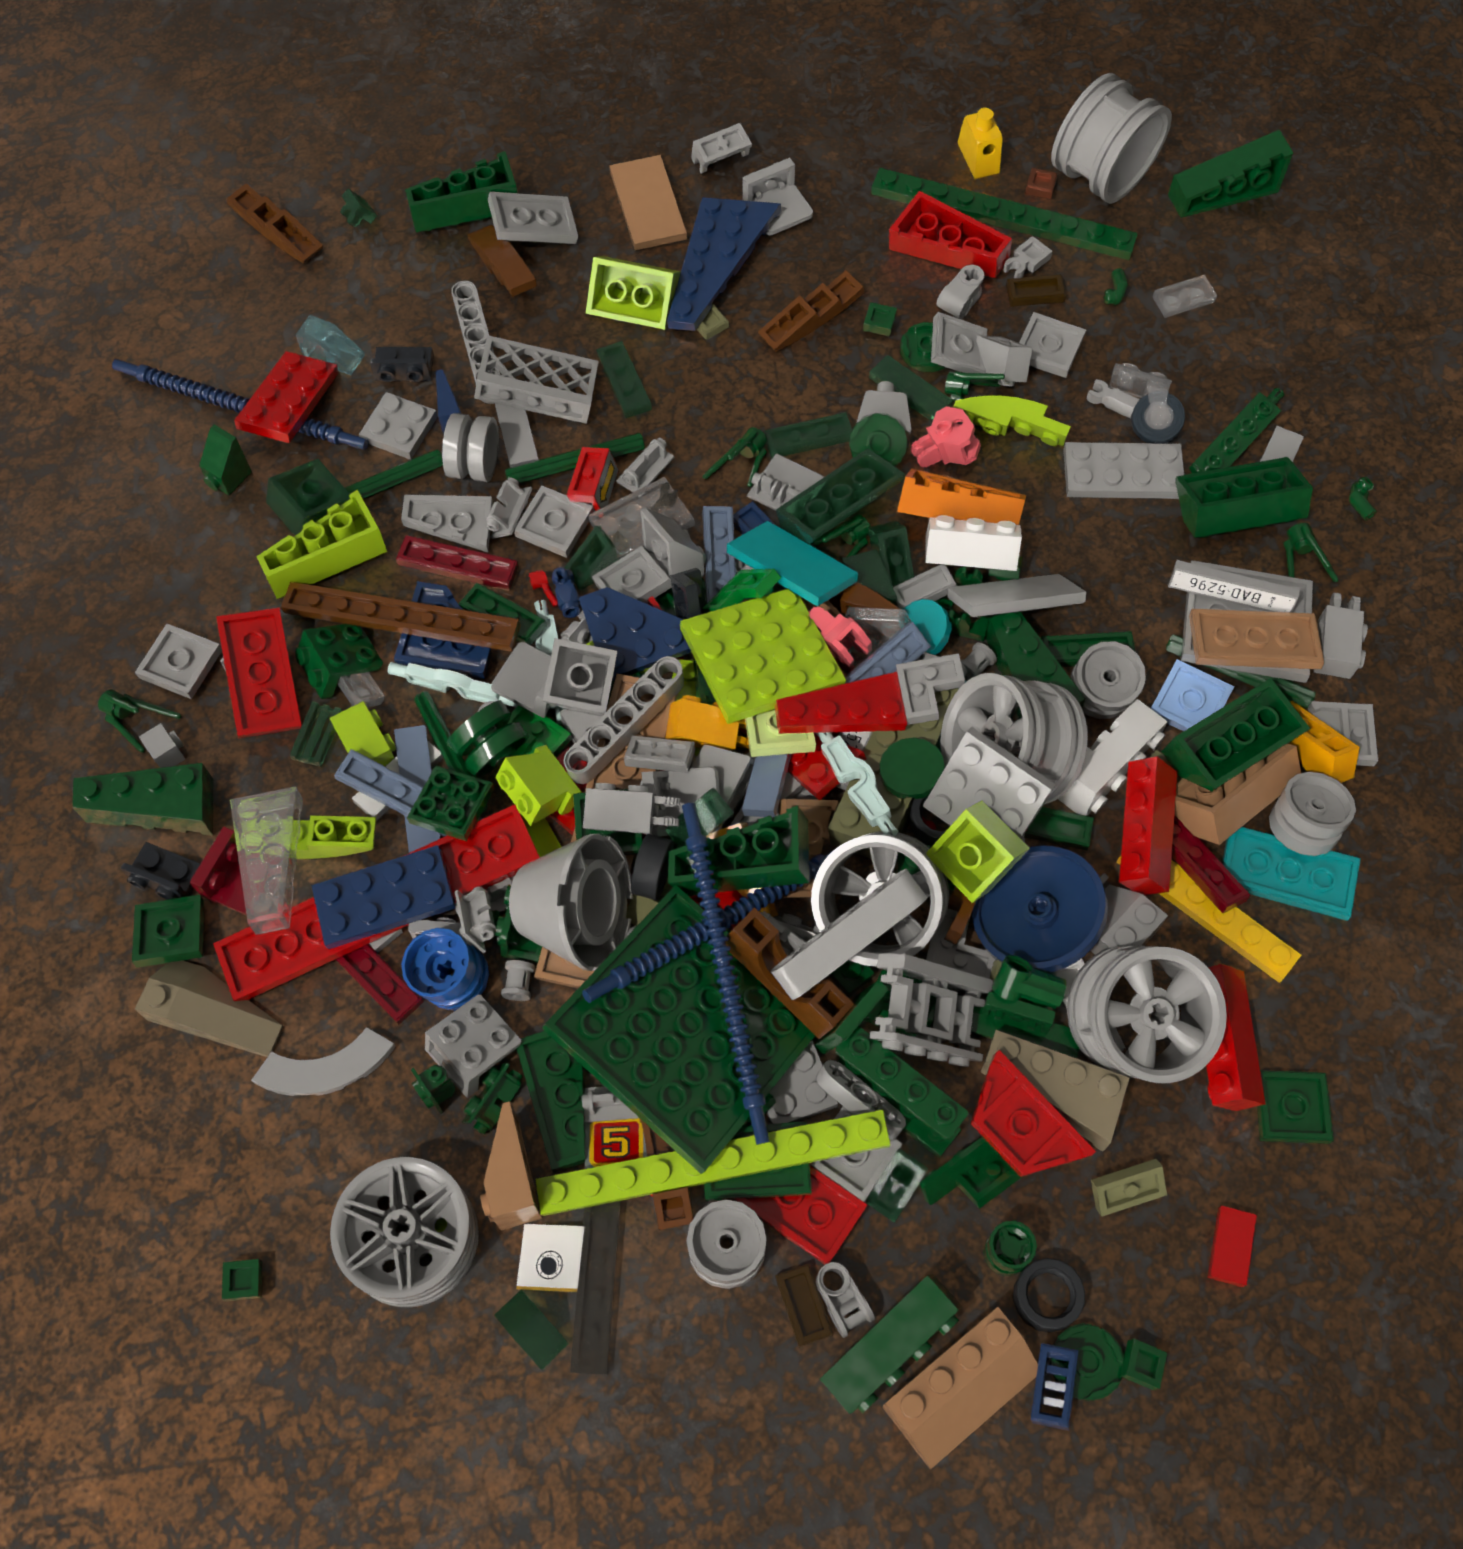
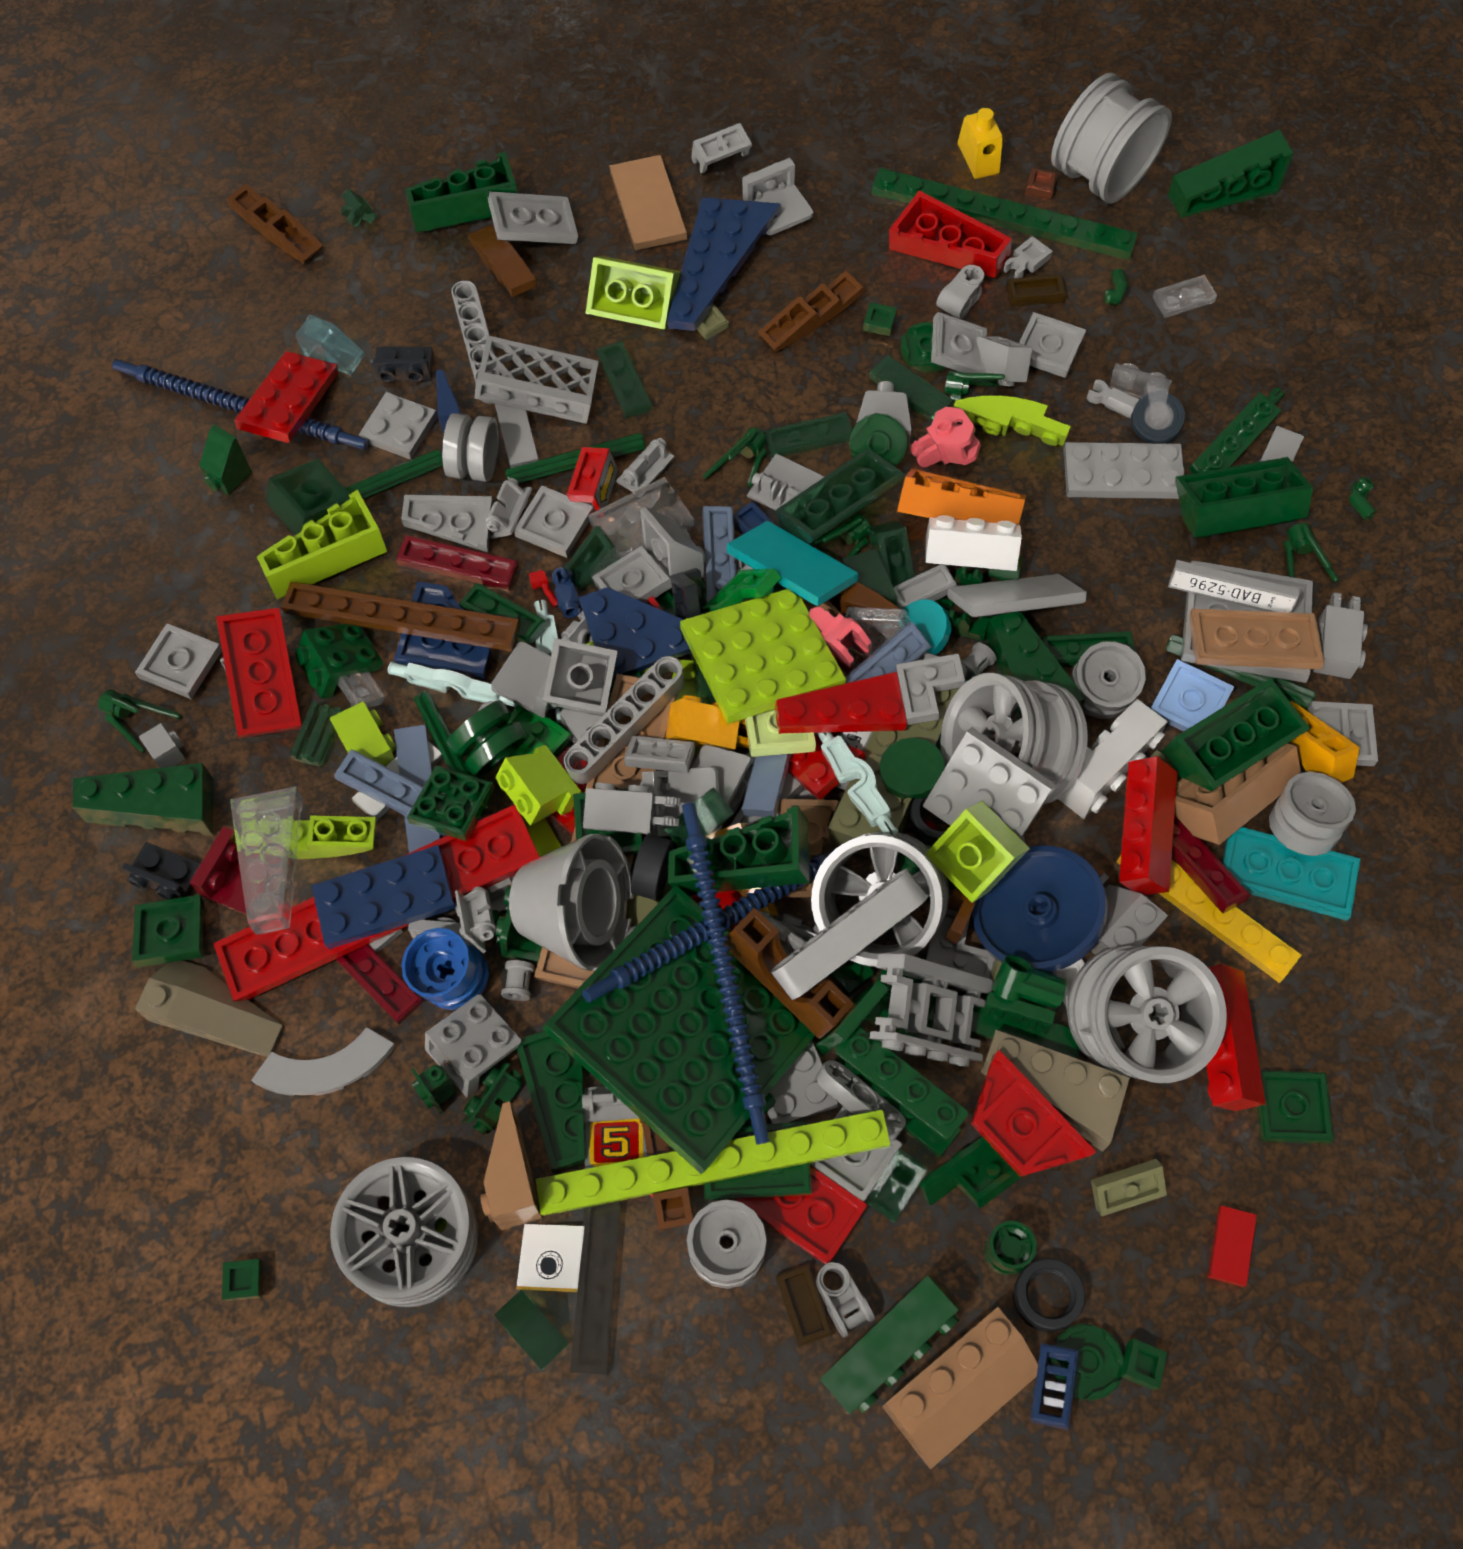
dark green tile [1024,807,1094,850] -> none

